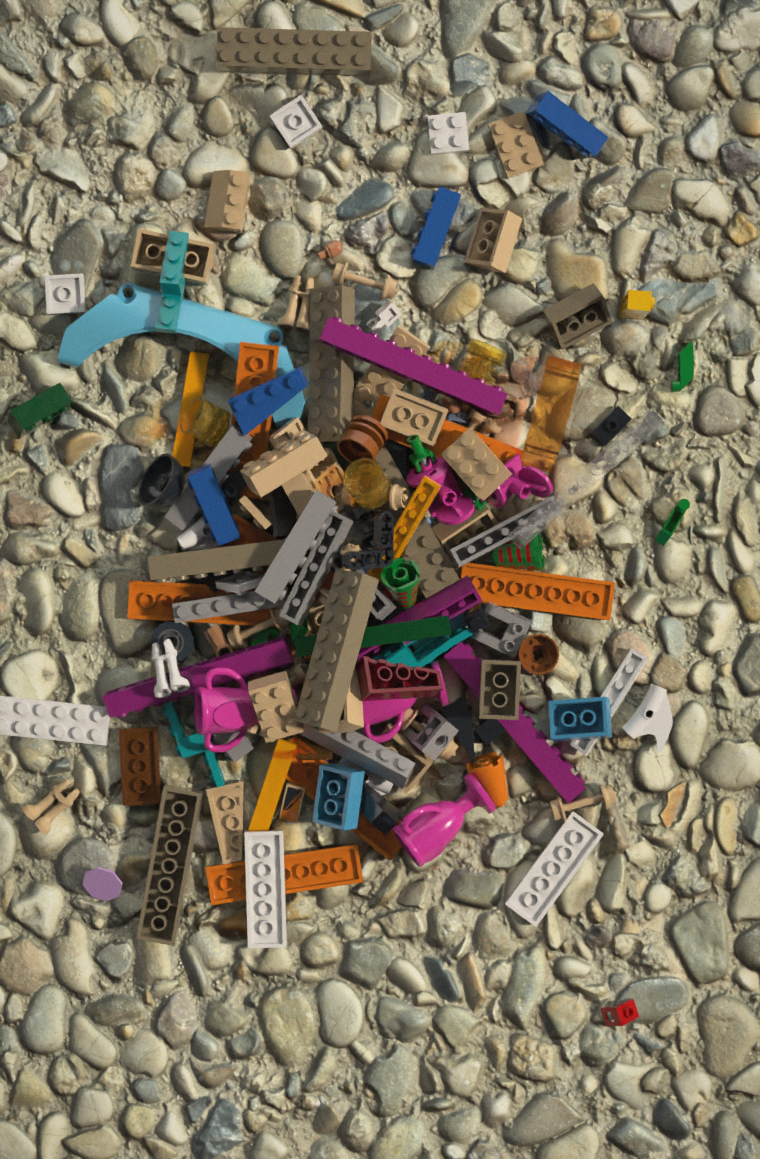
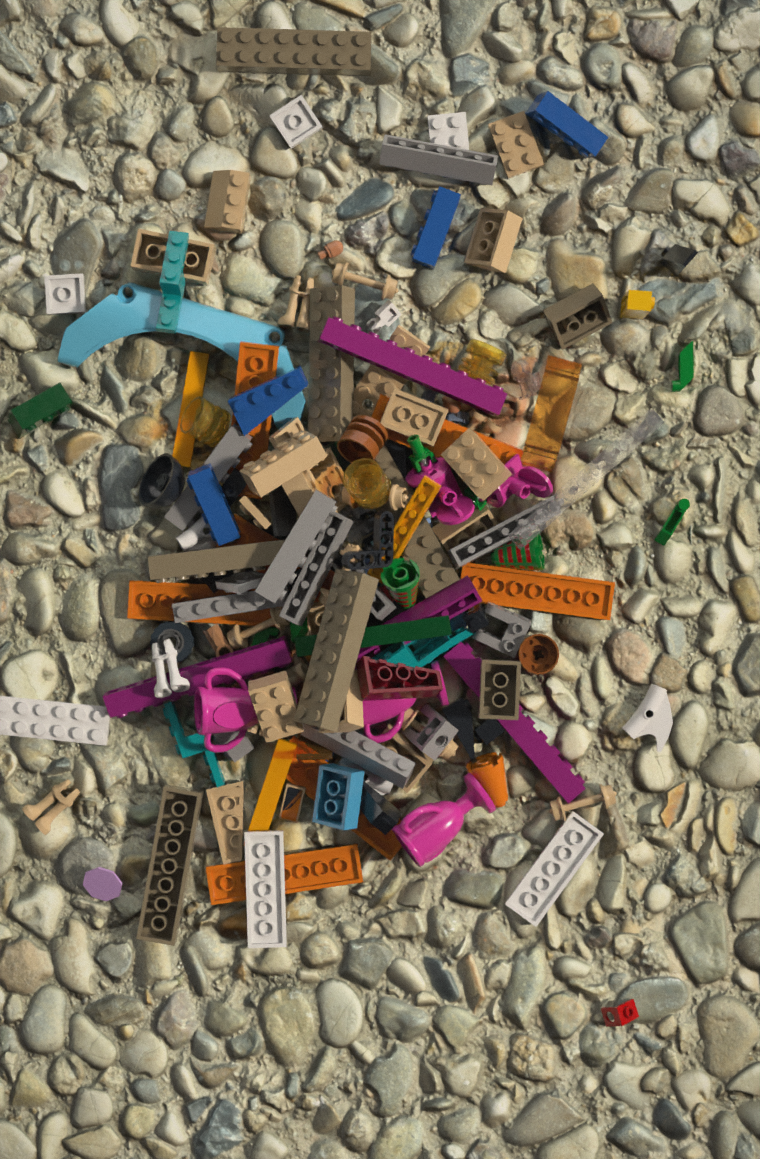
reddish brown plate [118,727,162,806] -> none
dark azure brick [548,697,612,742] -> none
white plate [570,648,649,756] -> none
black plate [591,406,632,447] -> none
none -> light grey brick [379,134,498,185]
none -> black slope [659,244,698,277]

